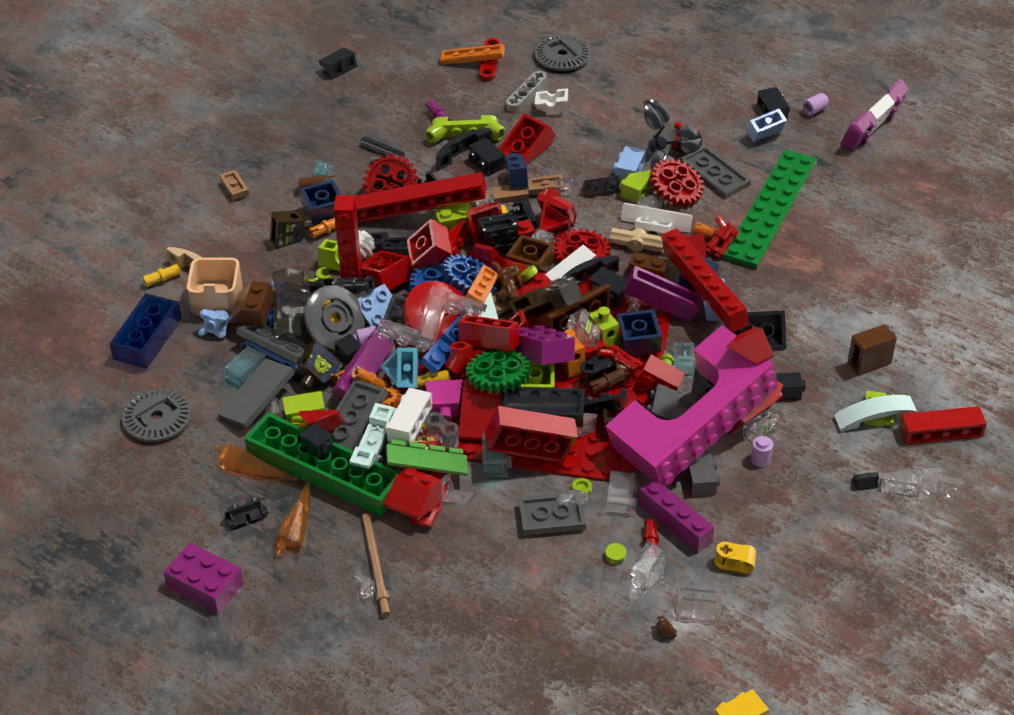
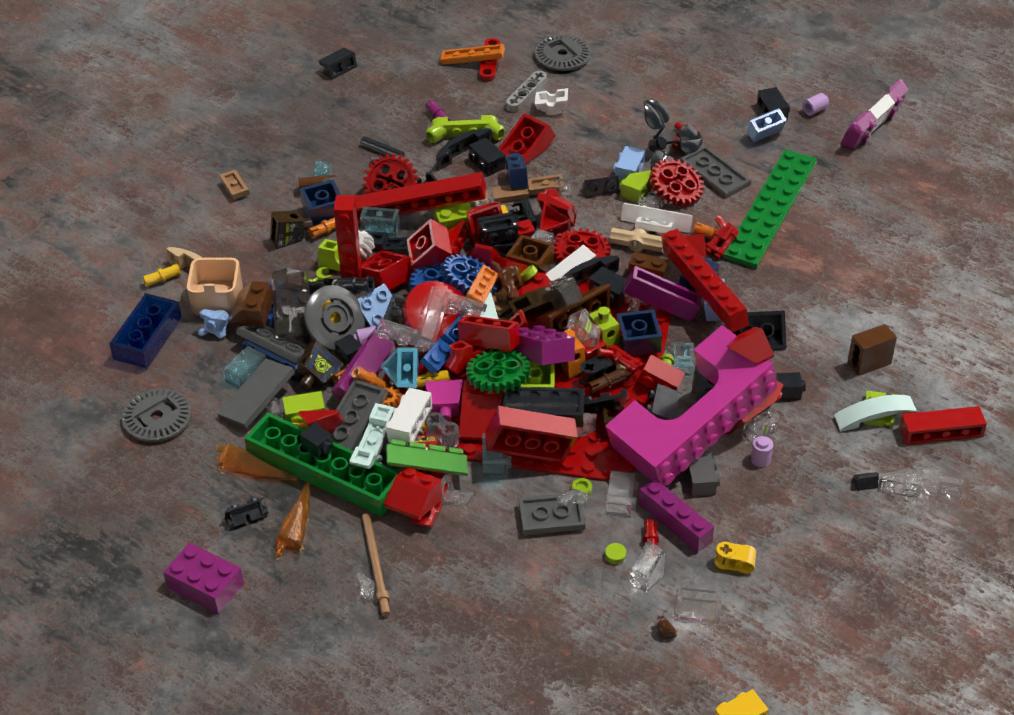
none -> clear light blue brick [360,207,400,237]

